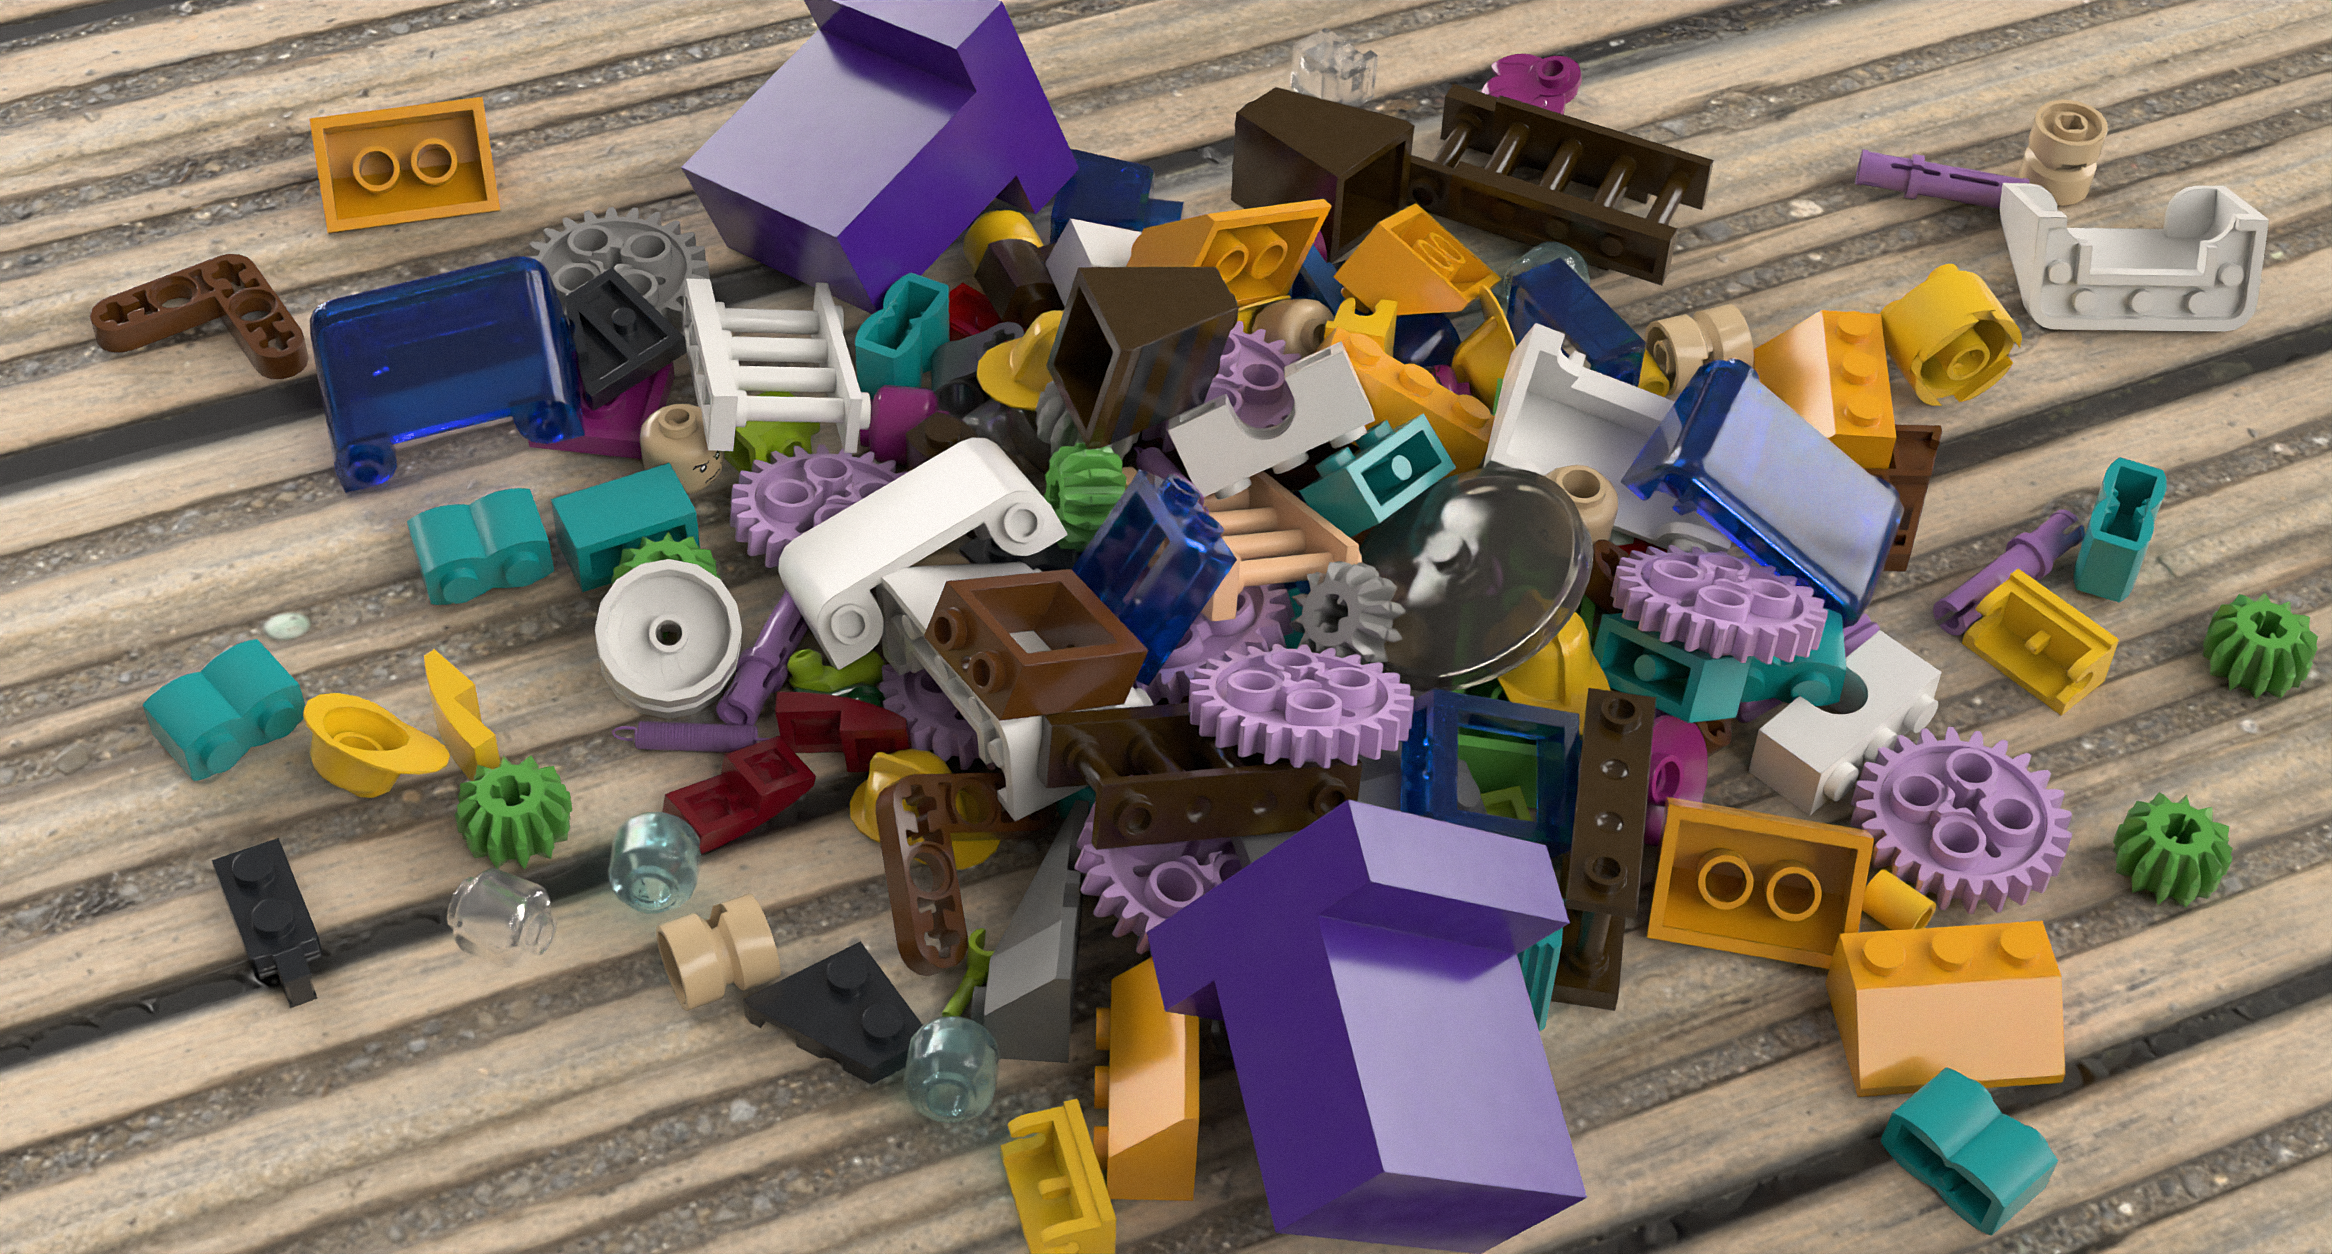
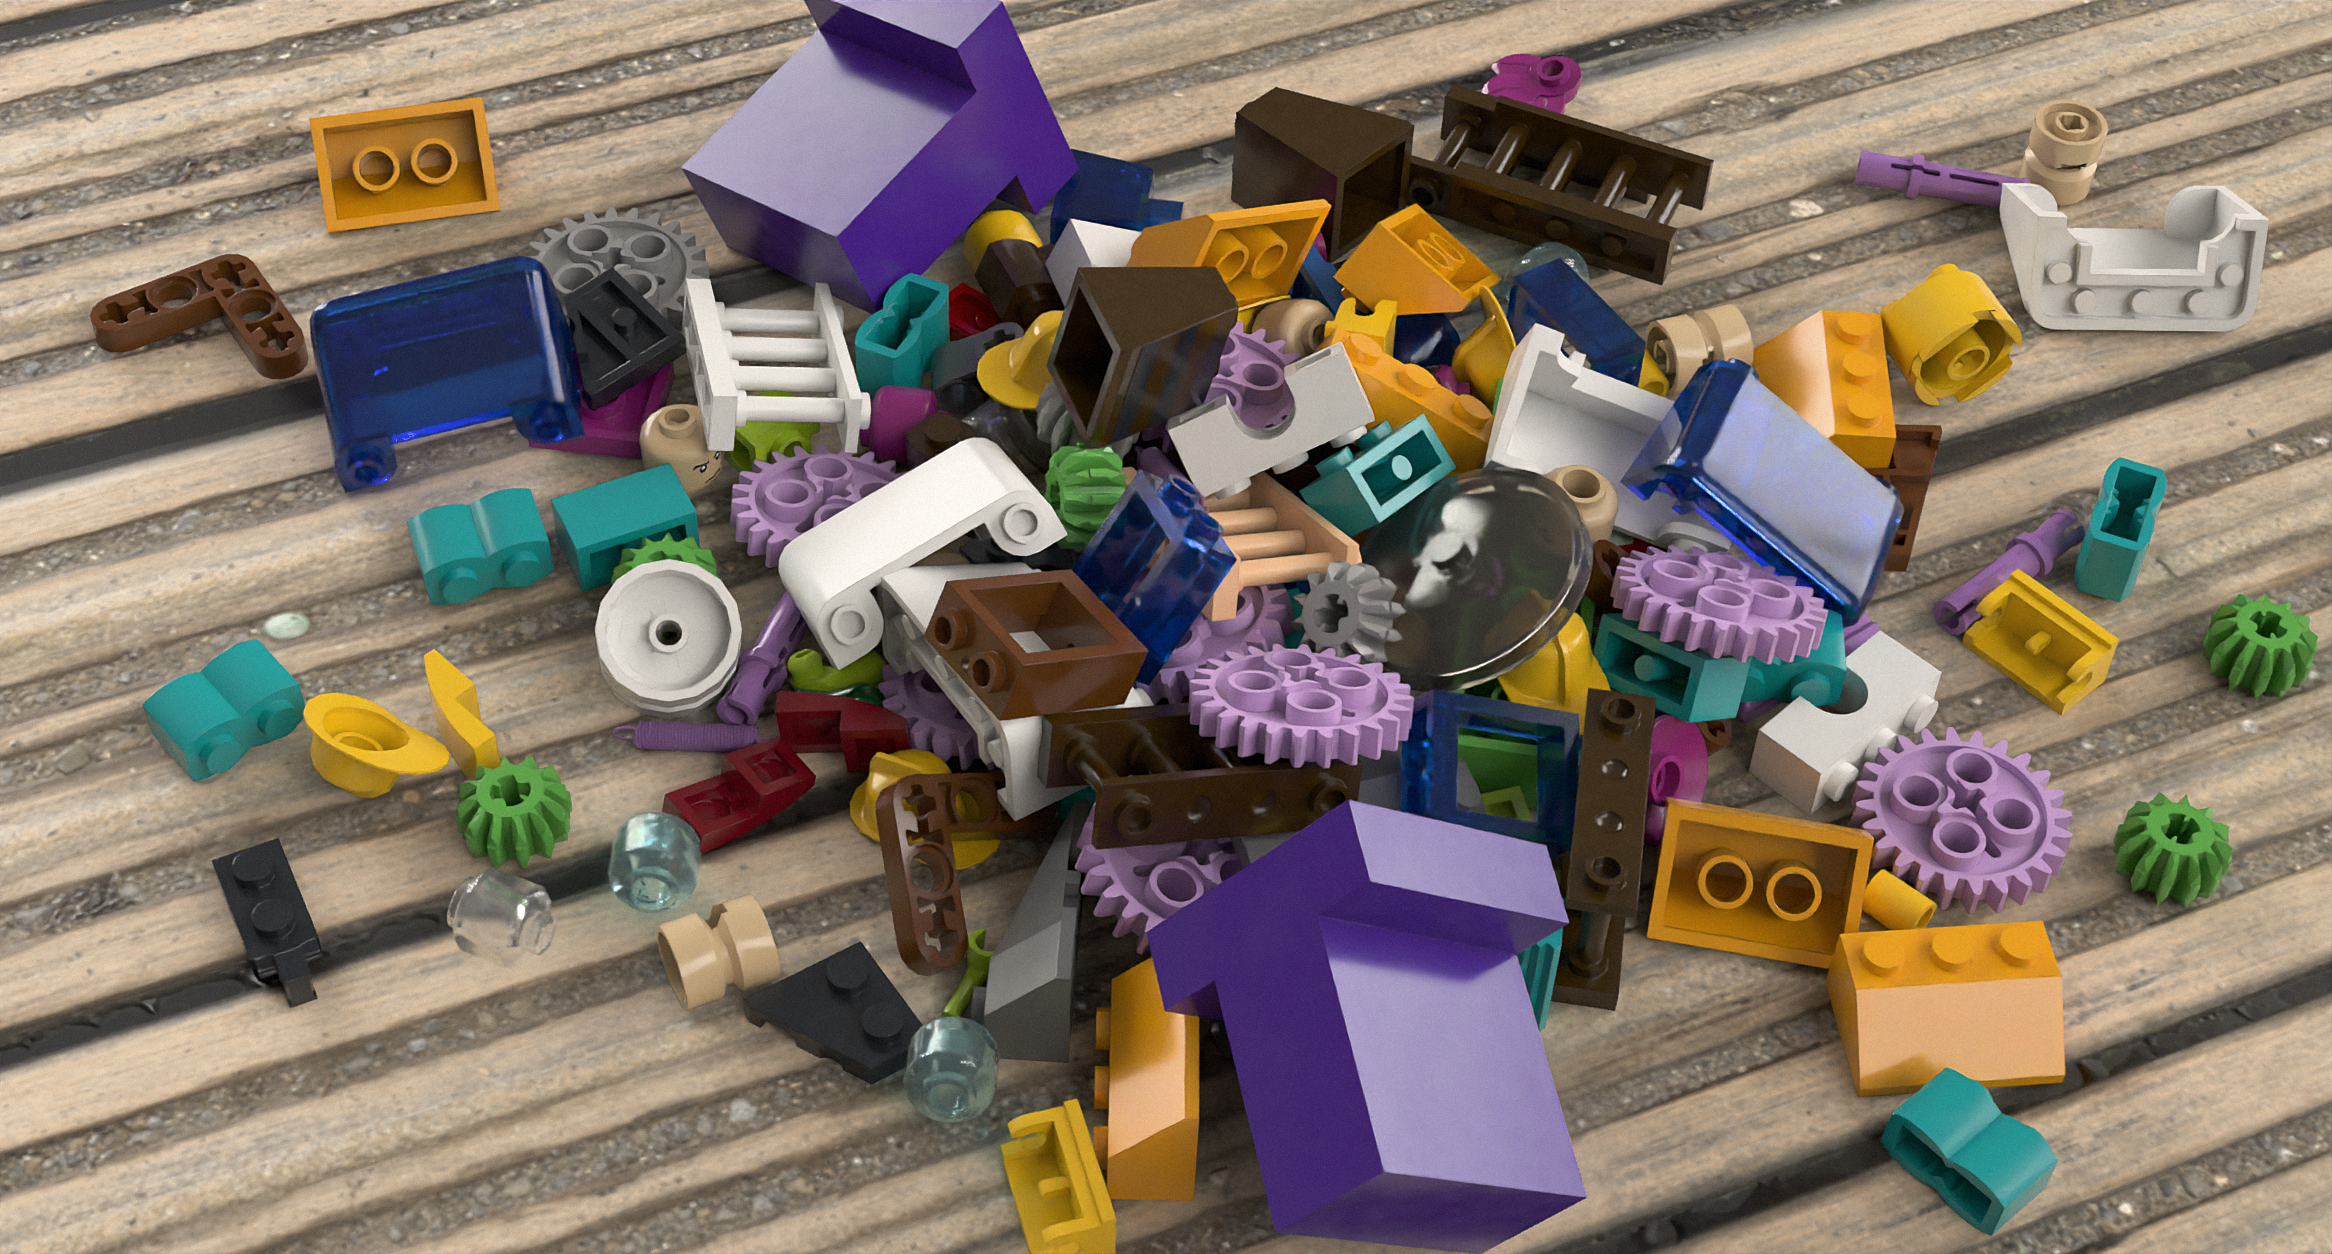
clear brick [1291,27,1378,107] -> none

